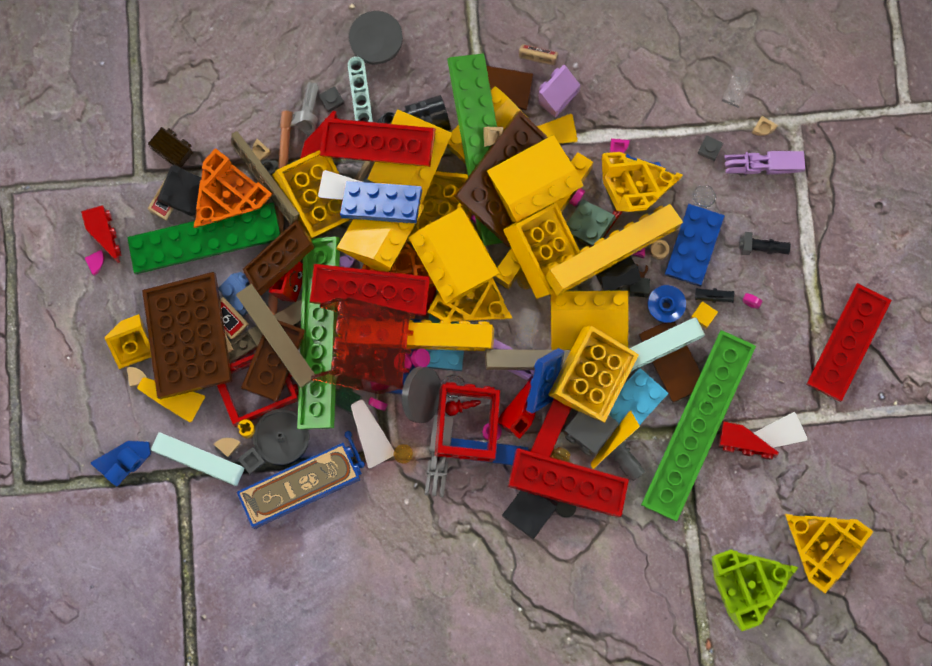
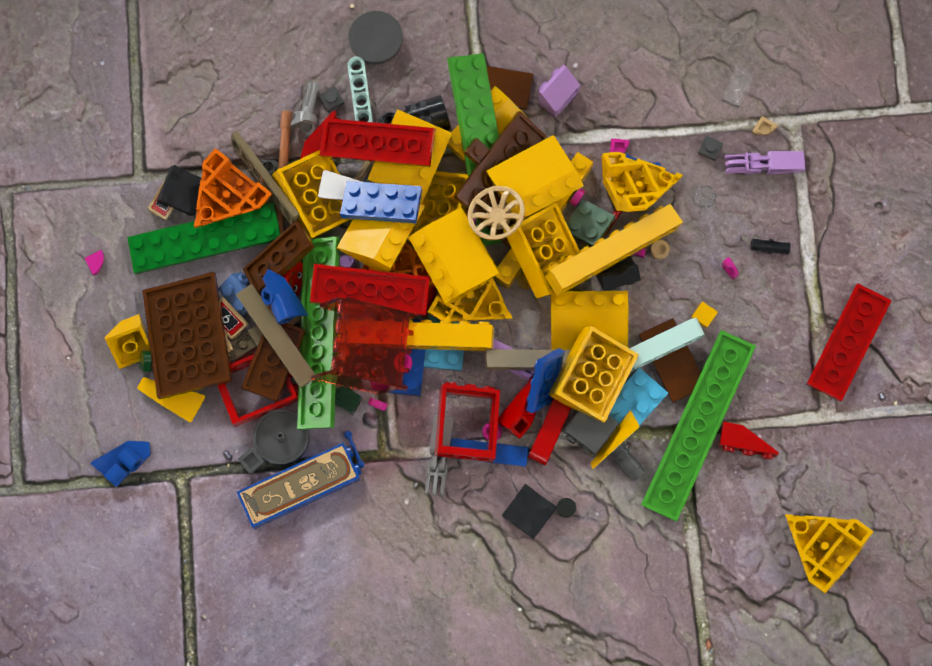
red slope [81,205,122,263] -> none
tan tile [127,367,148,387] -> none
dark brown brick [148,127,193,168] -> none
light aqua beam [151,432,245,486] -> none
tan tile [213,438,241,458] -> none
yellow piece [237,420,255,439] -> none
tan tile [252,139,271,162] -> none
white sticker [351,400,396,468] -> none
clear yellow plate [394,444,413,464] -> none
dark grey piece [402,366,441,423] -> none
dark pink tile [411,348,430,367] -> none
red bar [445,400,481,416] -> none
tan tile [483,127,503,147] -> none
red plate [508,448,629,518] -> none
tan slope [519,45,558,65] -> none
yellow sticker [537,114,578,144] -> none
clear yellow plate [552,447,571,462] -> none
pearl dark grey piece [629,264,650,298] -> none
blue dish [648,285,686,323] -> none
blue plate [665,204,725,287] -> none
black pin [695,288,734,303] -> none
lime wedge [712,549,798,632] -> none
dark grey plate [739,232,753,255] -> none
dark pink tile [742,293,763,309] -> none
white sticker [754,412,807,448] -> none
none -> dark green tile [139,351,151,372]
none -> blue panel [261,269,308,325]
none -> reddish brown plate [463,138,490,166]
none -> tan wheel [468,186,525,240]
none -> dark pink tile [721,257,739,280]

